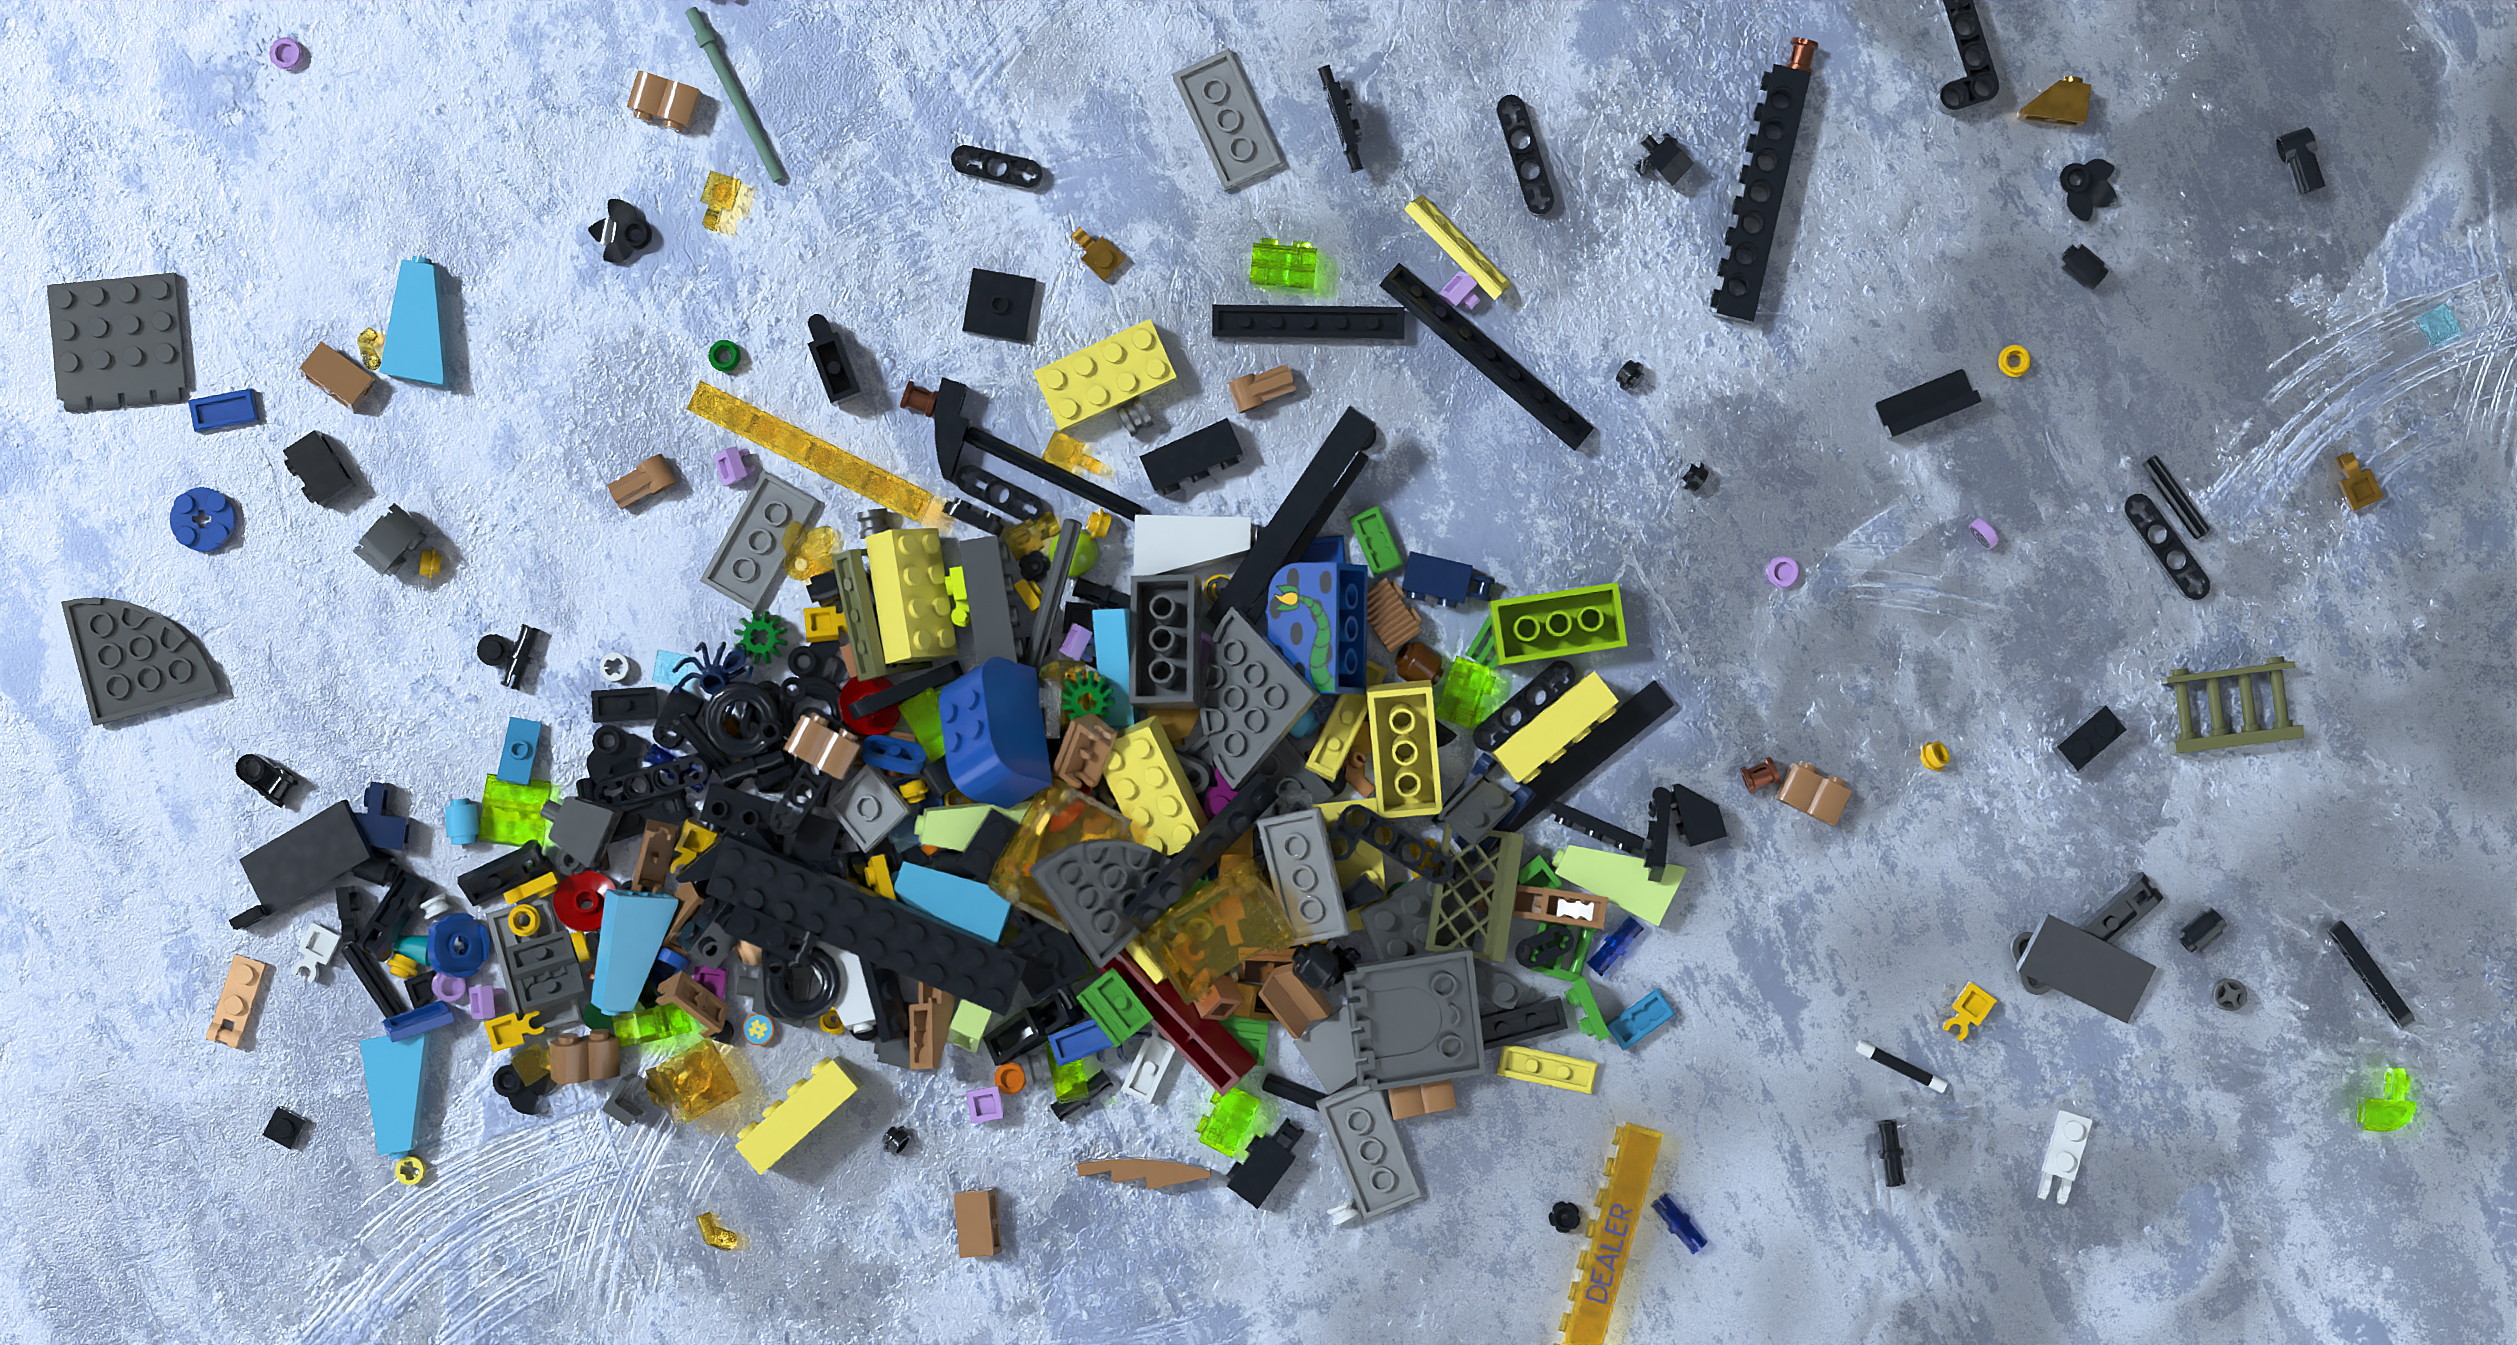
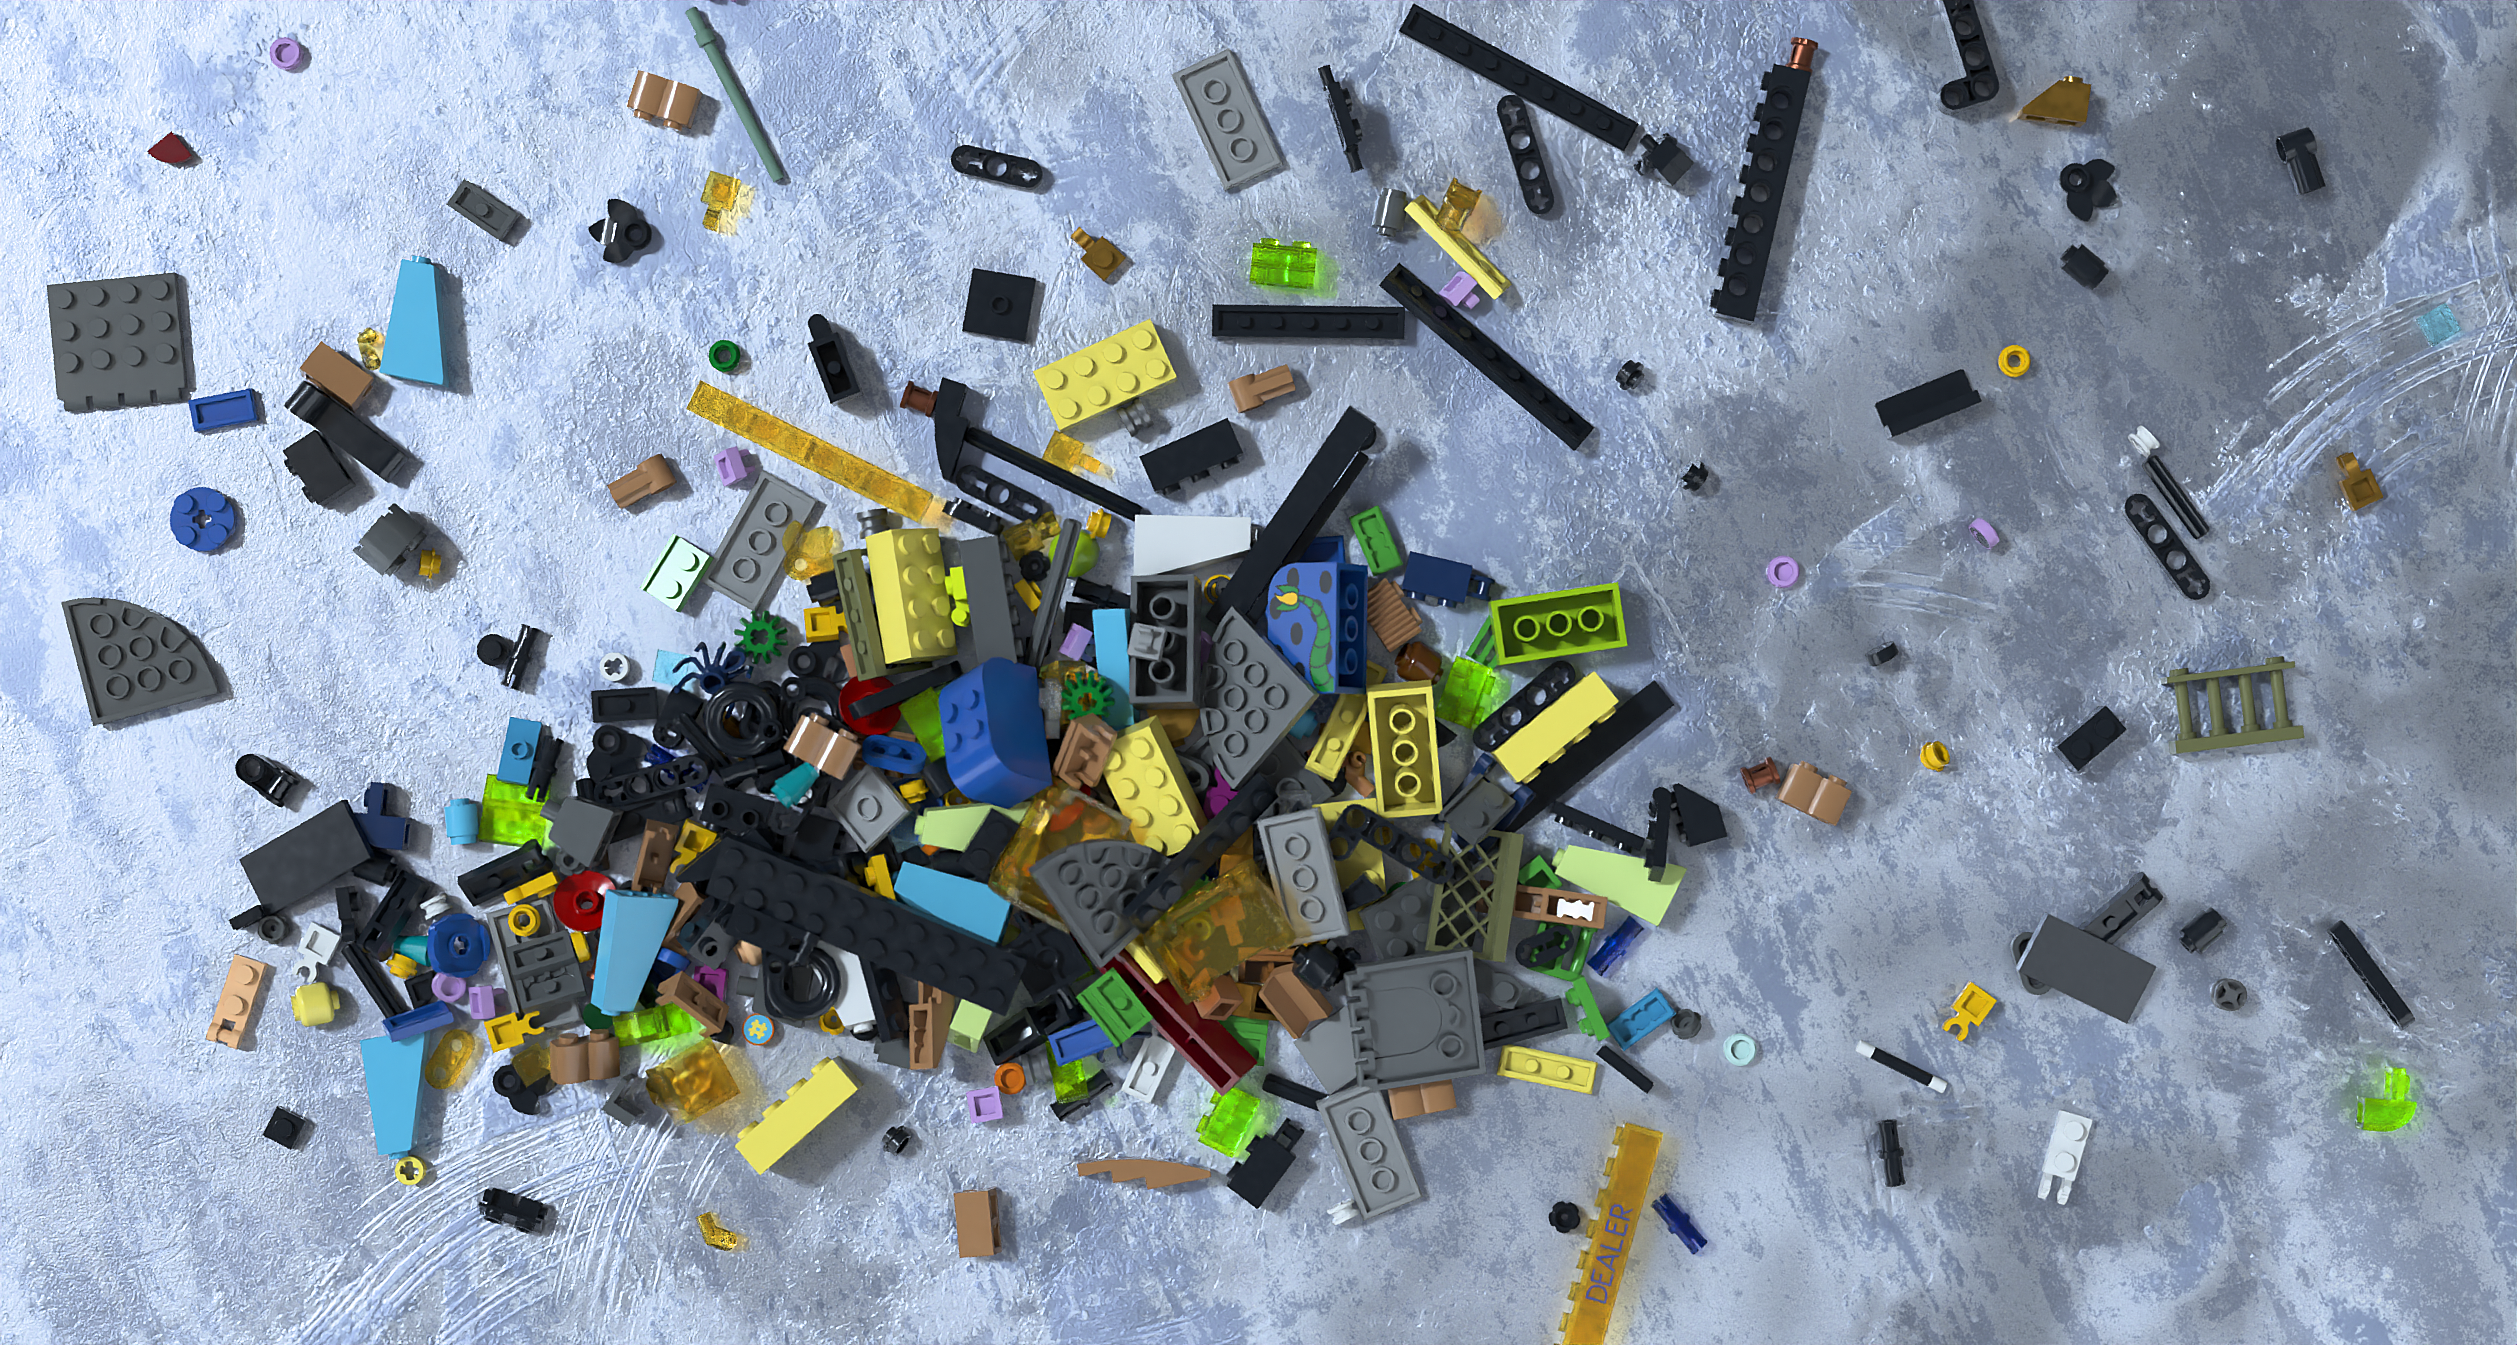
none -> dark red tile [147,131,194,164]
none -> dark grey plate [258,913,290,944]
none -> black beam [283,380,409,483]
none -> light yellow head [290,982,340,1027]
none -> clear yellow plate [425,1028,475,1089]
none -> dark grey plate [446,178,519,242]
none -> black hinge [479,1188,548,1234]
none -> black pin [524,735,565,803]
none -> plate [640,534,714,613]
none -> teal cone [770,762,820,809]
none -> light grey tile [1127,623,1168,662]
none -> dark grey brick [1371,188,1408,237]
none -> black tile [1398,4,1639,153]
none -> clear yellow piece [1435,177,1483,234]
none -> black tile [1594,1043,1654,1094]
none -> dark grey plate [1671,1009,1702,1040]
none -> light aqua tile [1723,1033,1757,1066]
none -> black tile [1865,641,1899,667]
none -> white bush [2128,425,2160,457]

